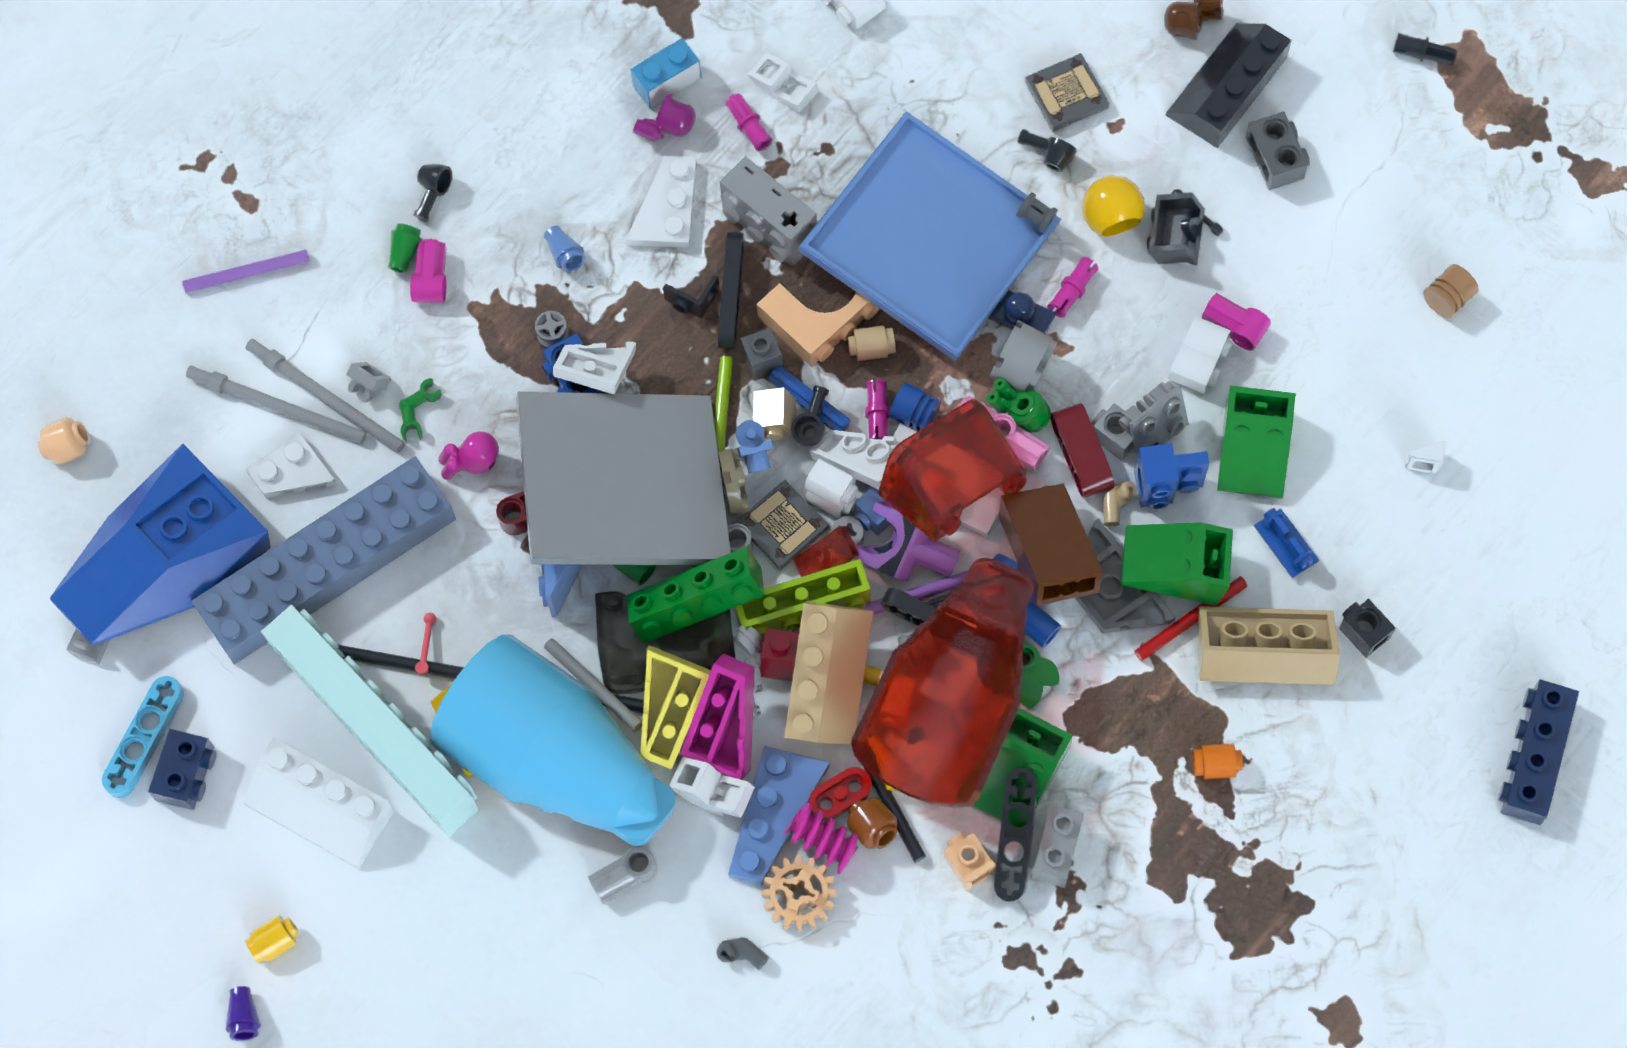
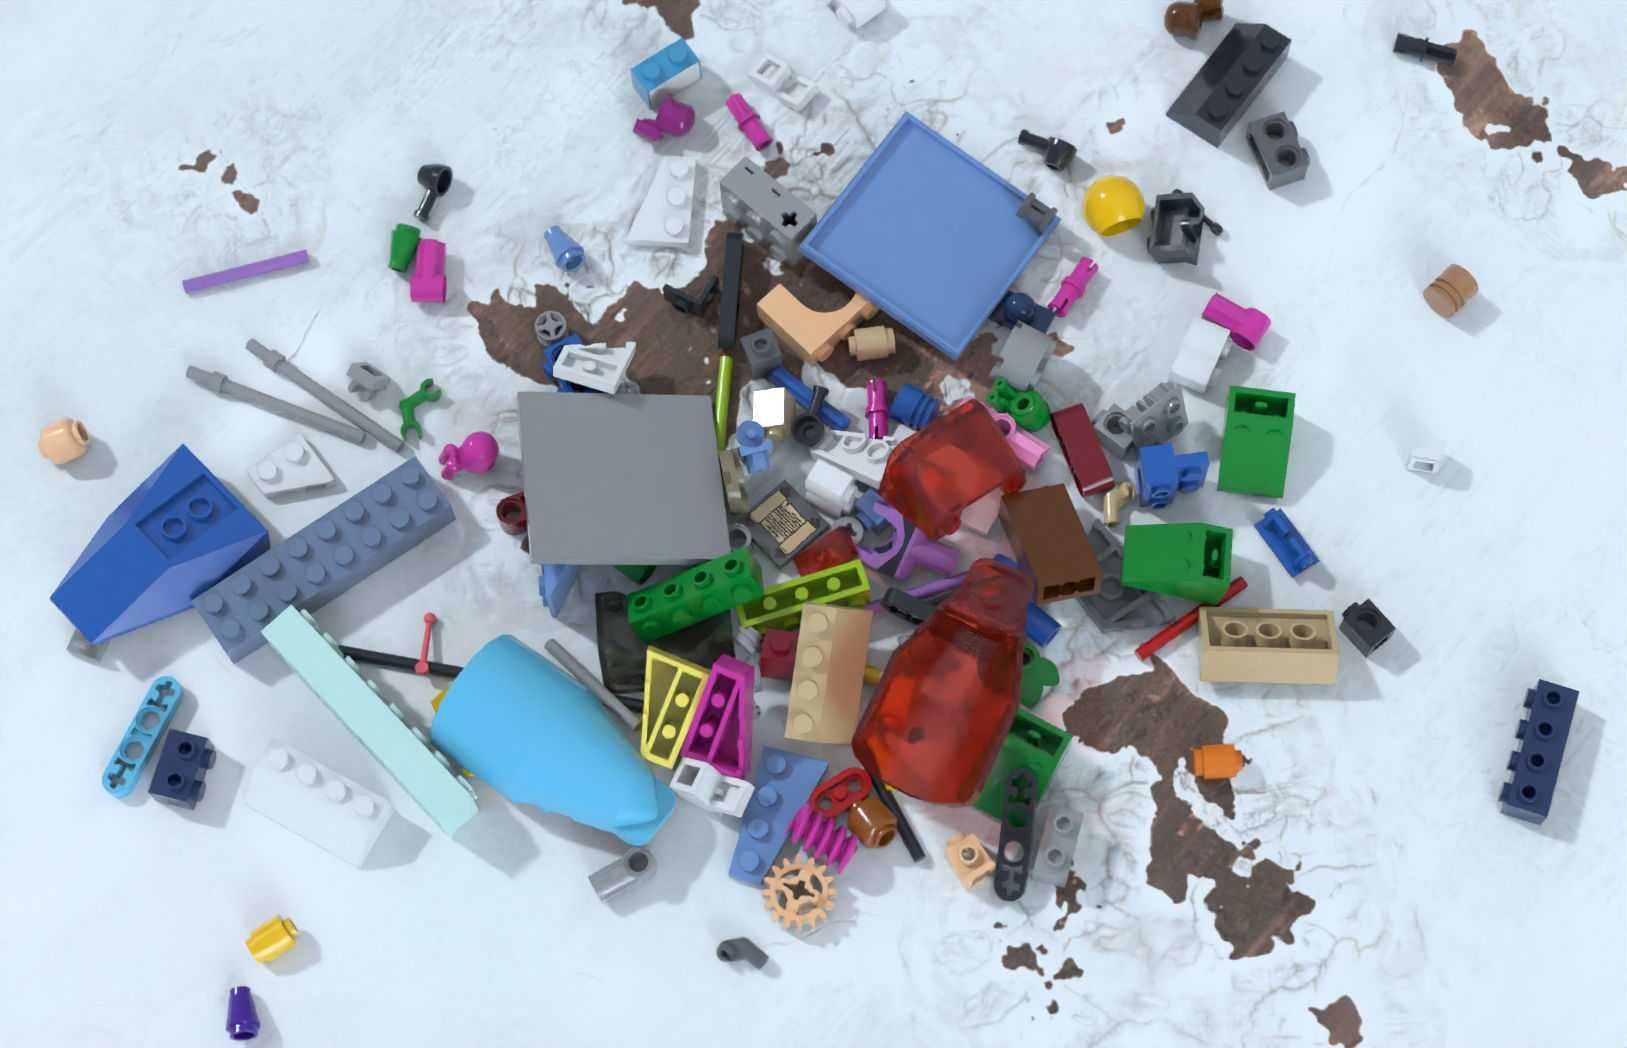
tile [1025,53,1109,132] -> none

